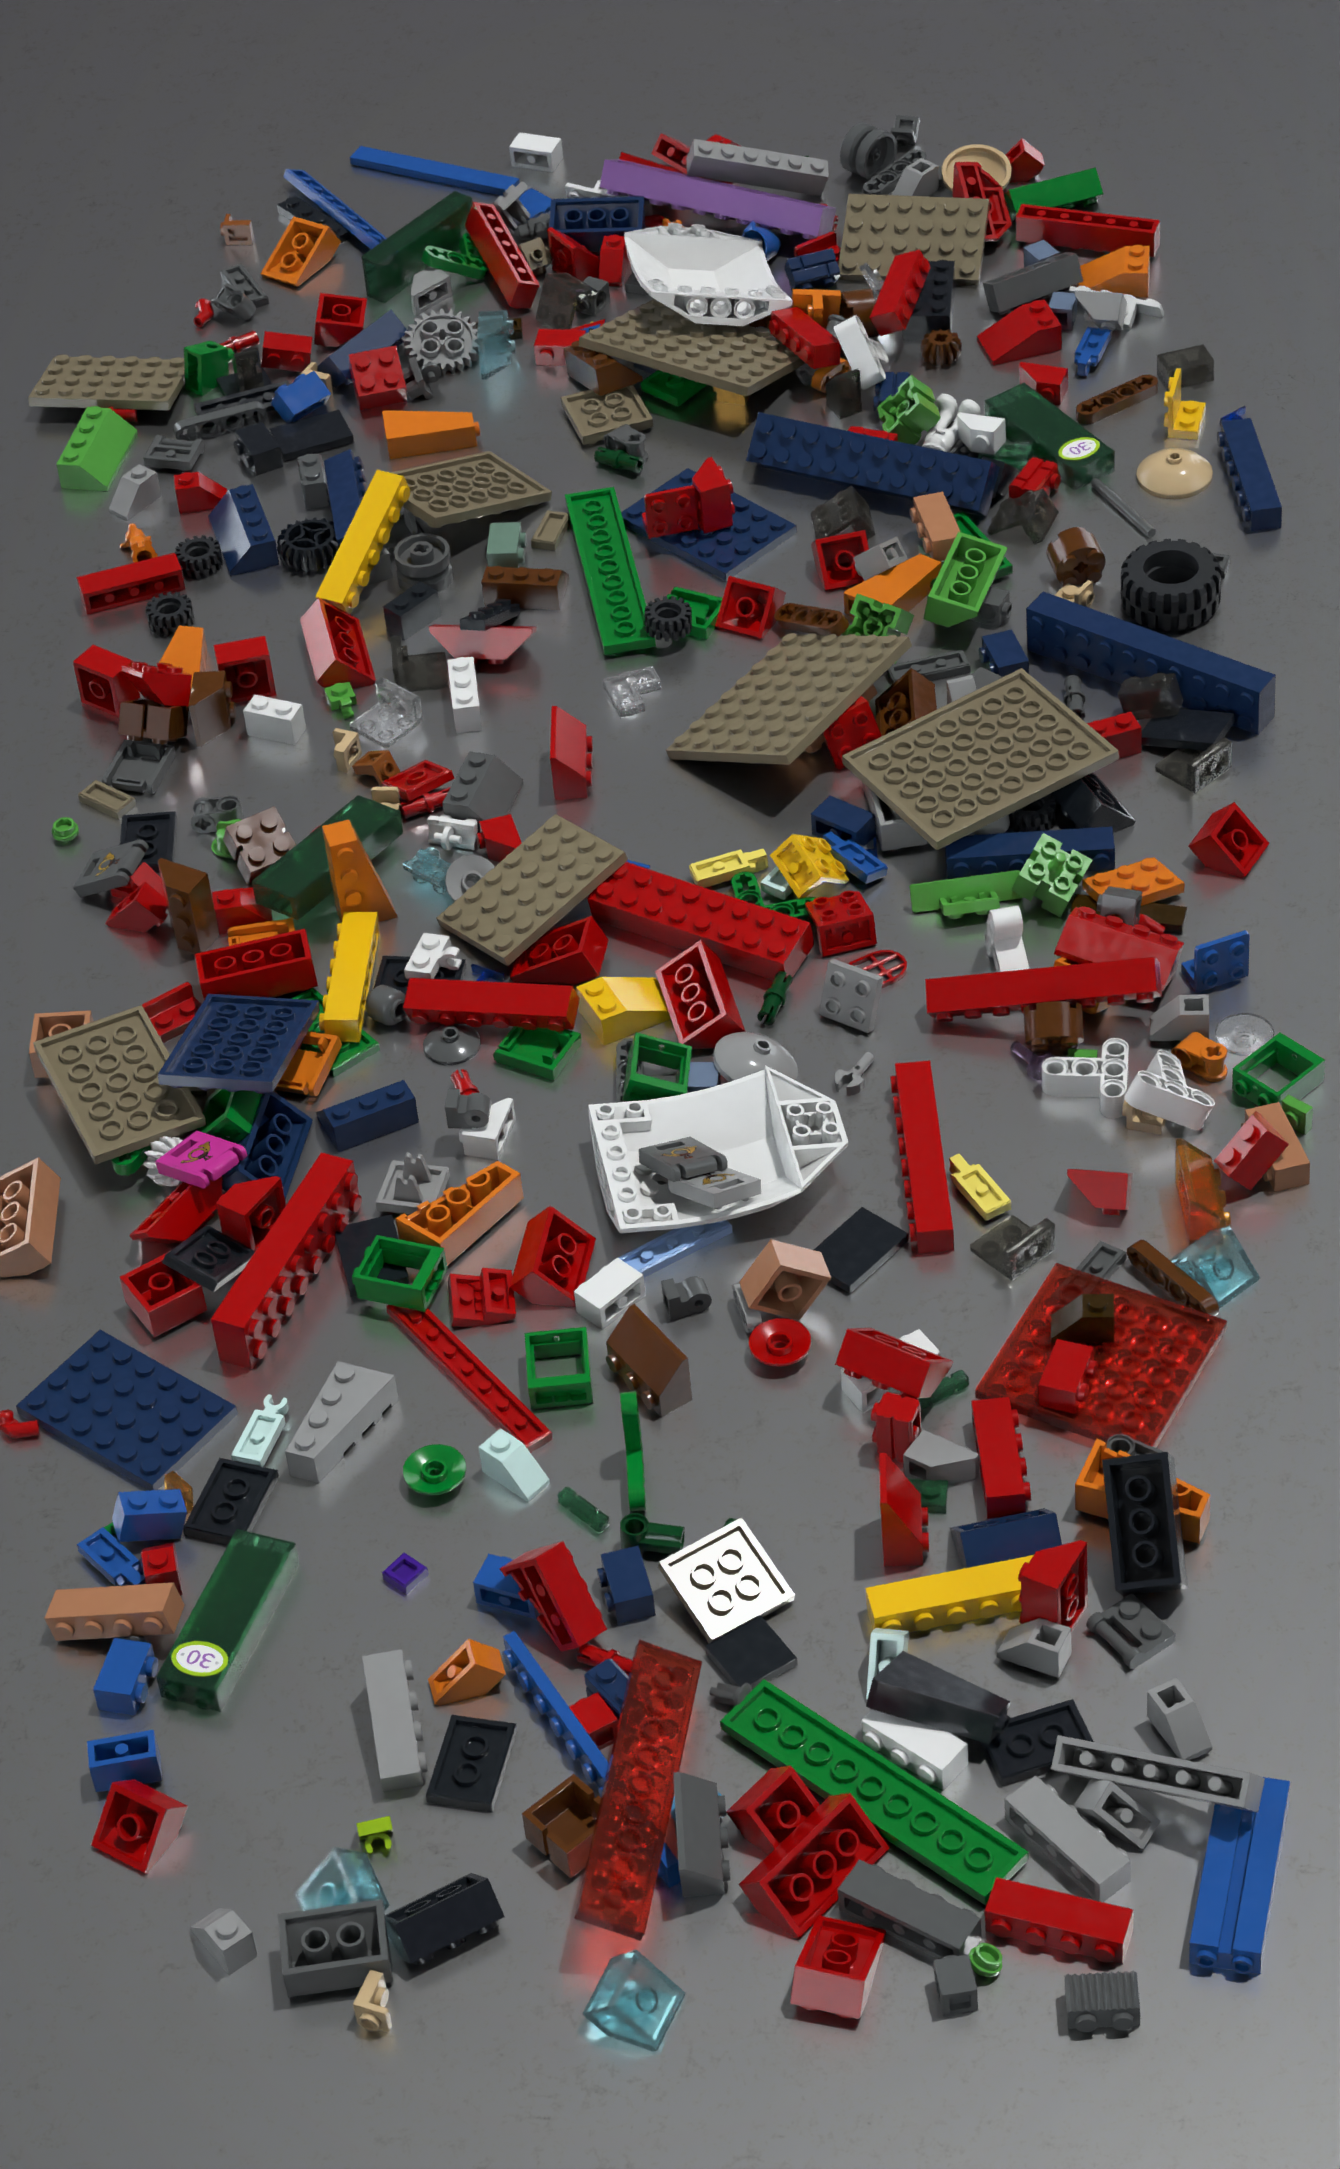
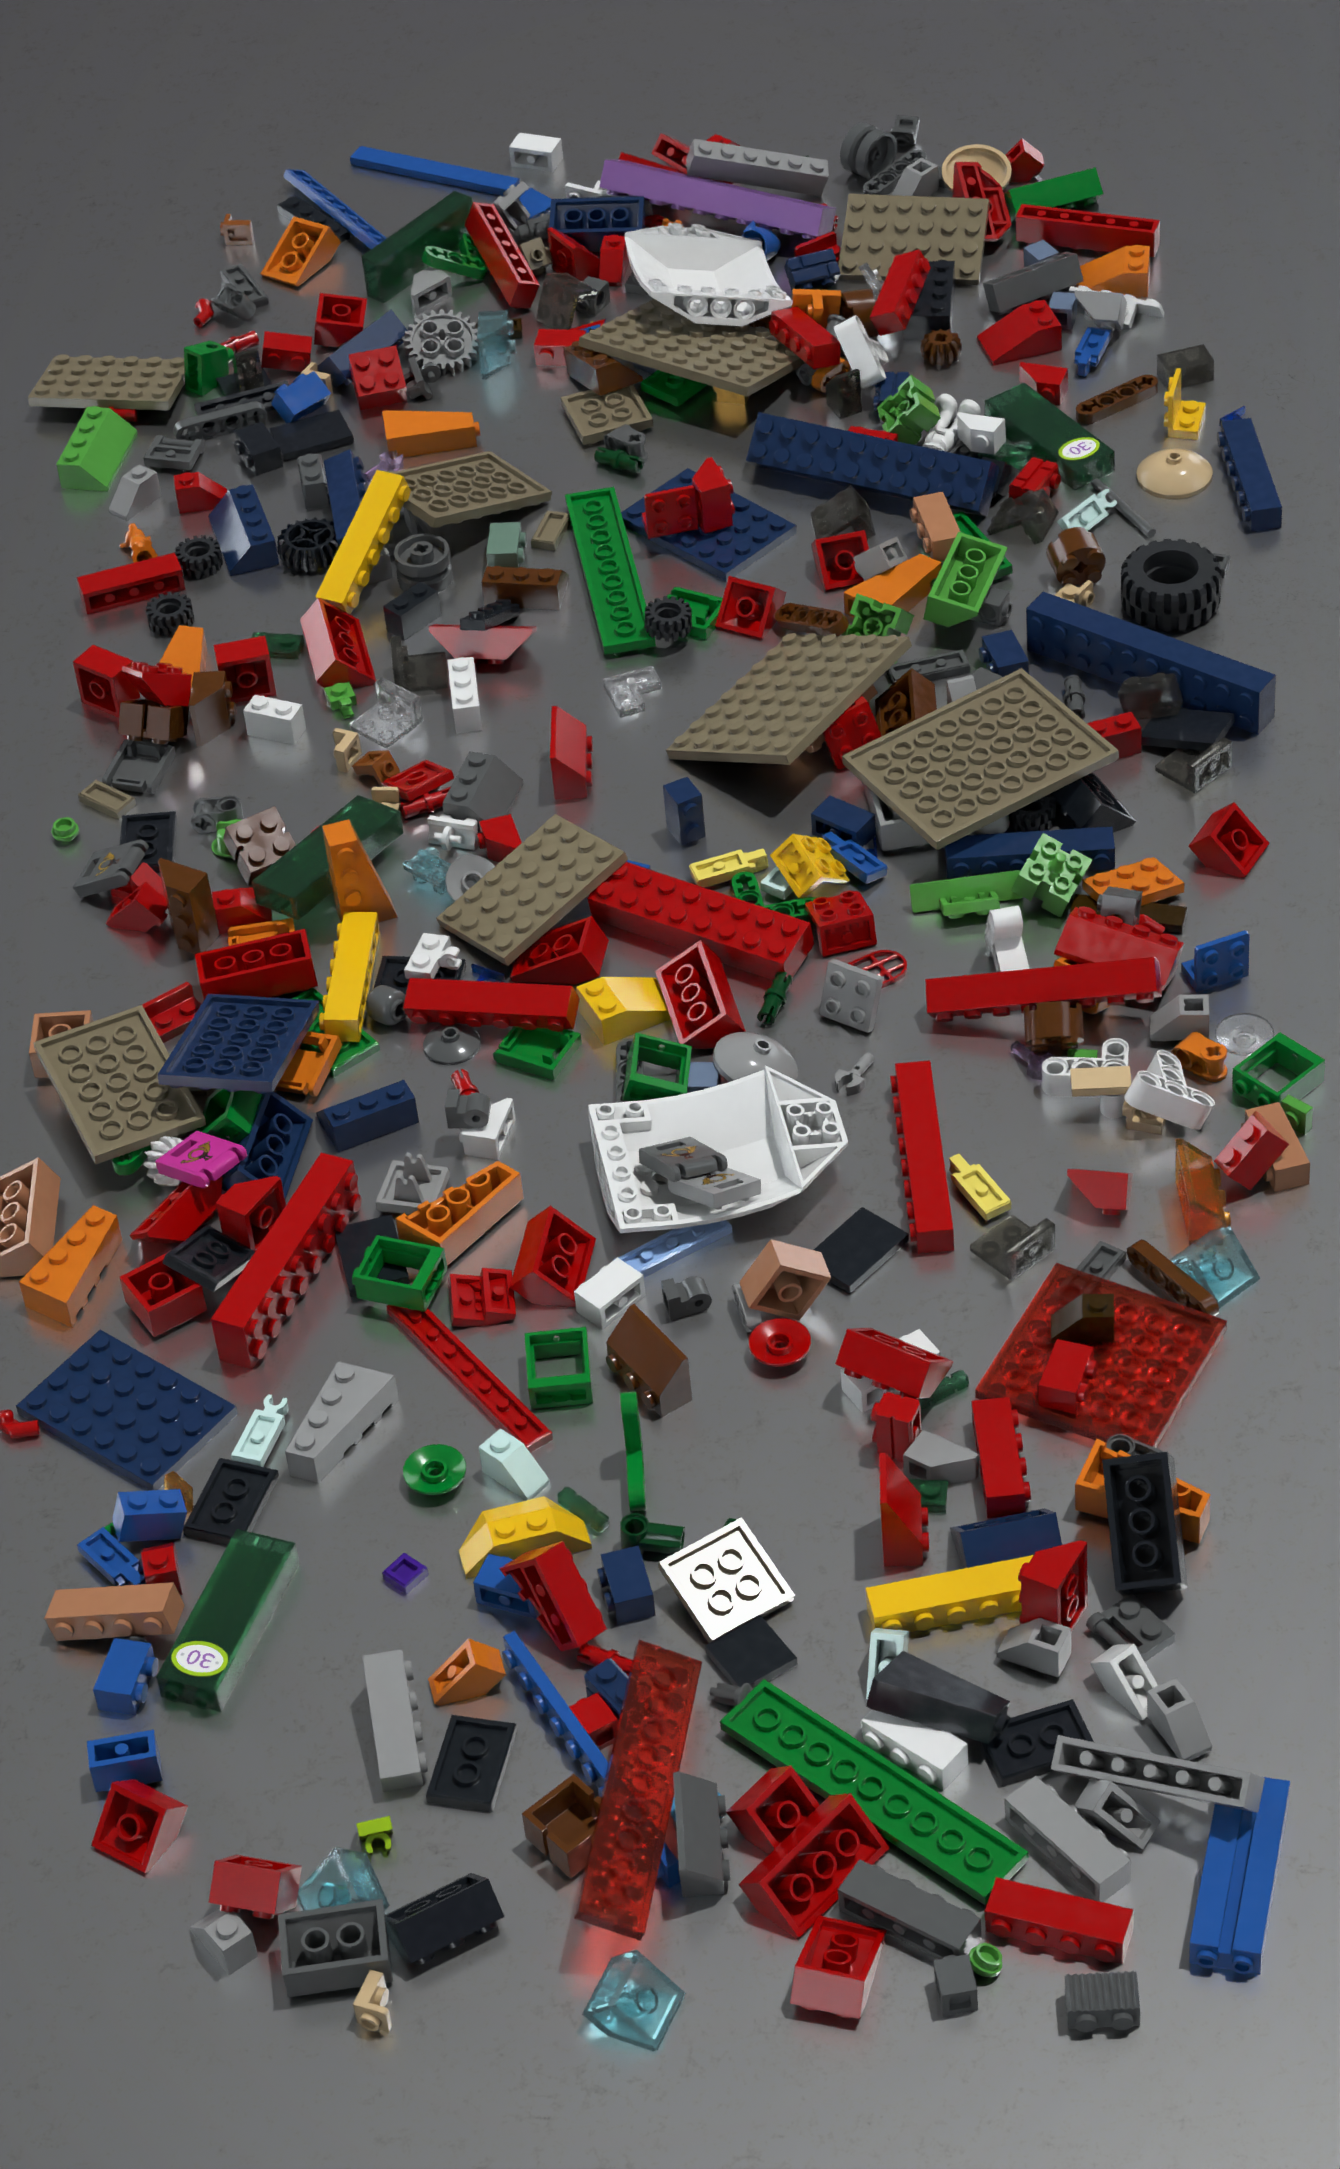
none -> orange wedge [19,1205,123,1328]
none -> red brick [209,1855,302,1919]
none -> clear green plate [251,632,305,659]
none -> clear purple bar [364,451,404,482]
none -> yellow wedge [459,1496,592,1579]
none -> dark blue brick [663,777,706,846]
none -> light aqua plate [1056,489,1117,531]
none -> tan tile [1070,1066,1131,1097]
none -> white slope [1090,1644,1158,1720]

